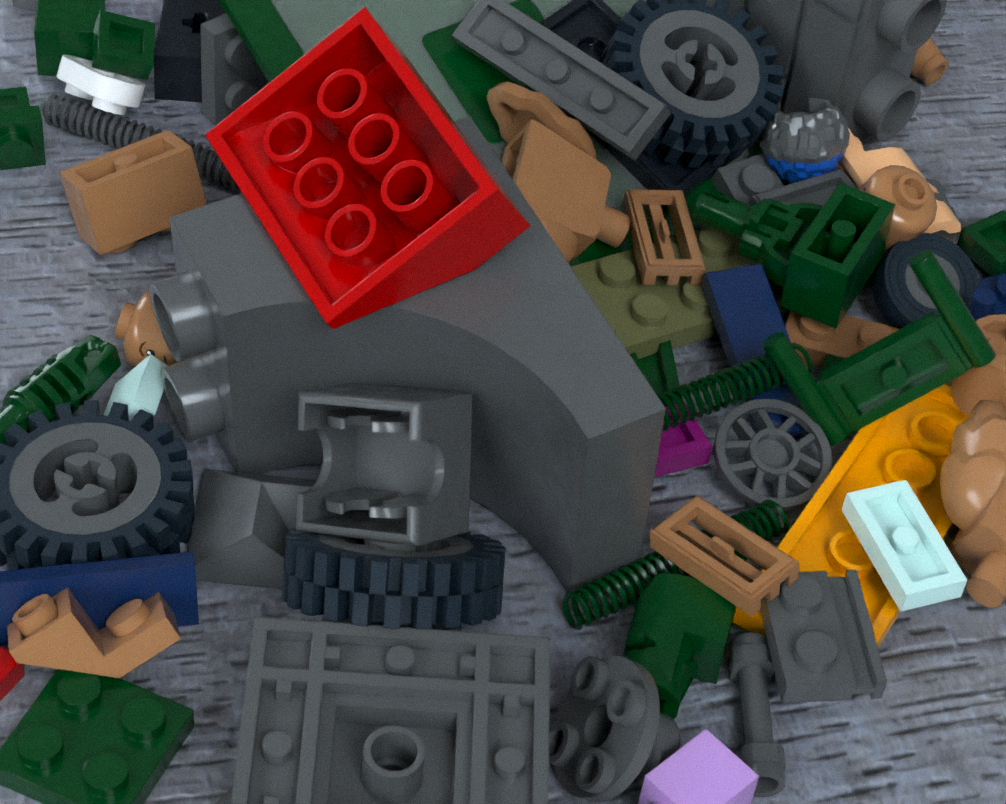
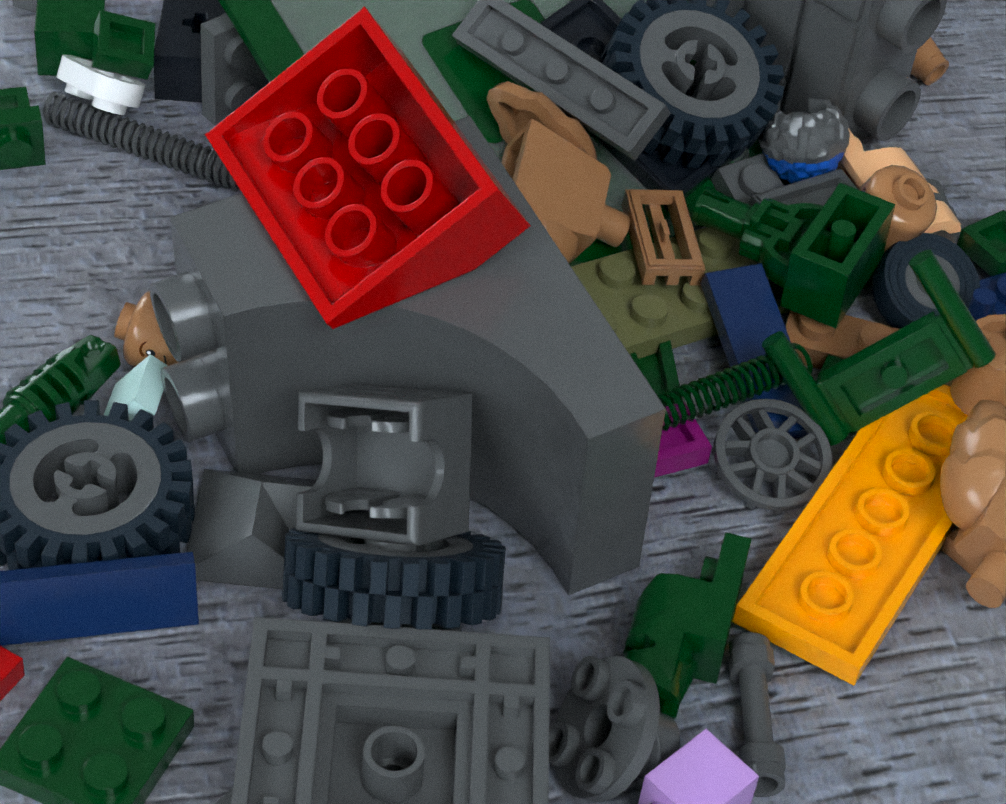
medium nougat slope [7,587,181,678] -> none
medium nougat brick [59,130,207,255] -> none
dark green piece [563,499,789,630] -> none
medium nougat tile [649,495,799,617] -> none
dark grey plate [760,570,887,703] -> none
light aqua plate [842,480,967,612] -> none

